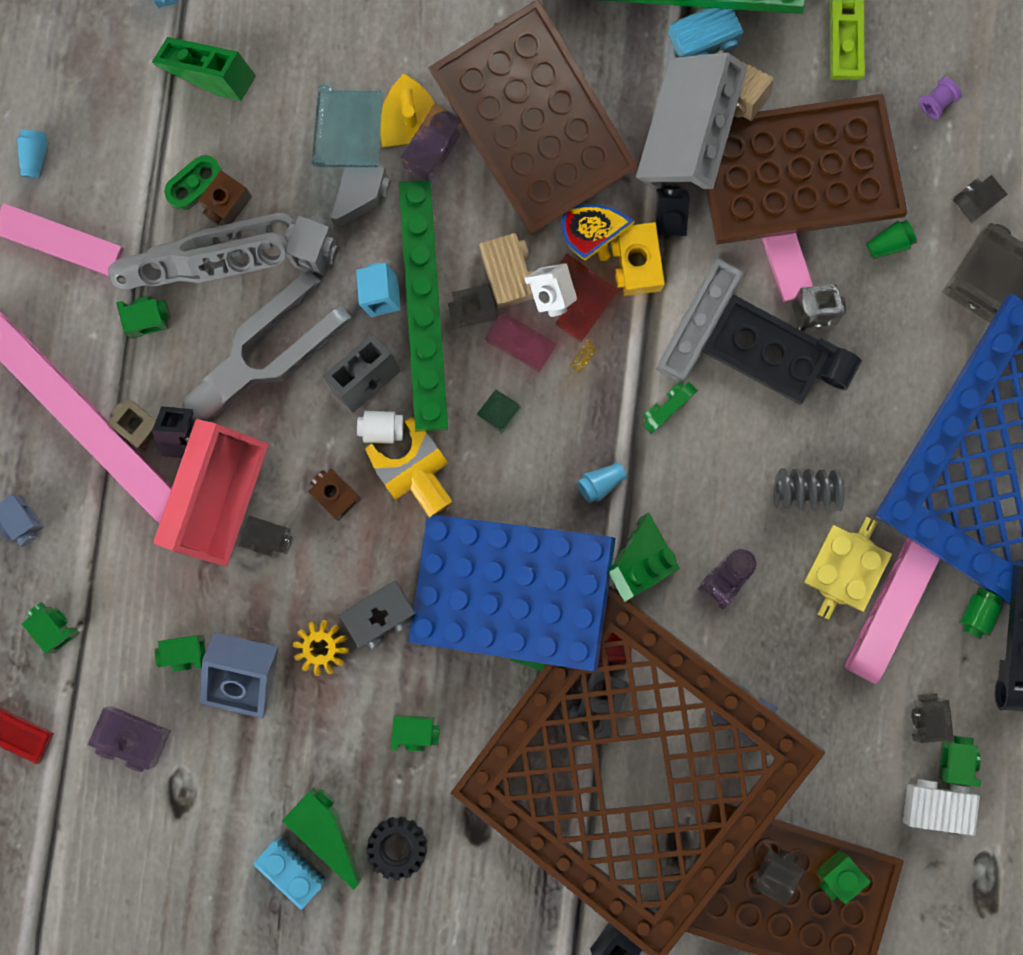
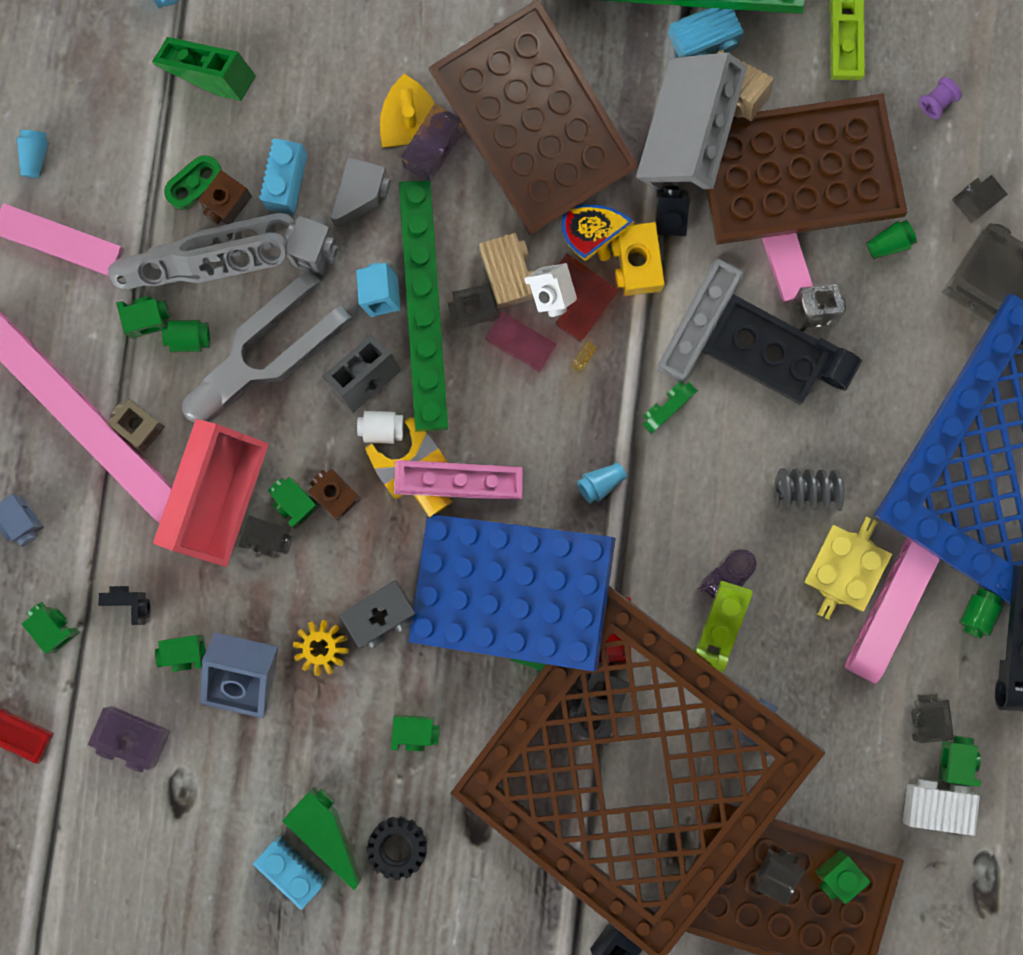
black brick [152,406,194,458] -> none
clear light blue piece [312,84,383,167] -> none
clear green slope [477,389,521,434] -> none
green wing [608,513,680,602] -> none
none -> black bracket [98,586,151,625]
none -> green brick [162,320,210,353]
none -> medium azure brick [259,138,307,215]
none -> green brick [268,477,320,529]
none -> bright pink tile [394,460,523,500]
none -> lime plate [695,580,752,673]

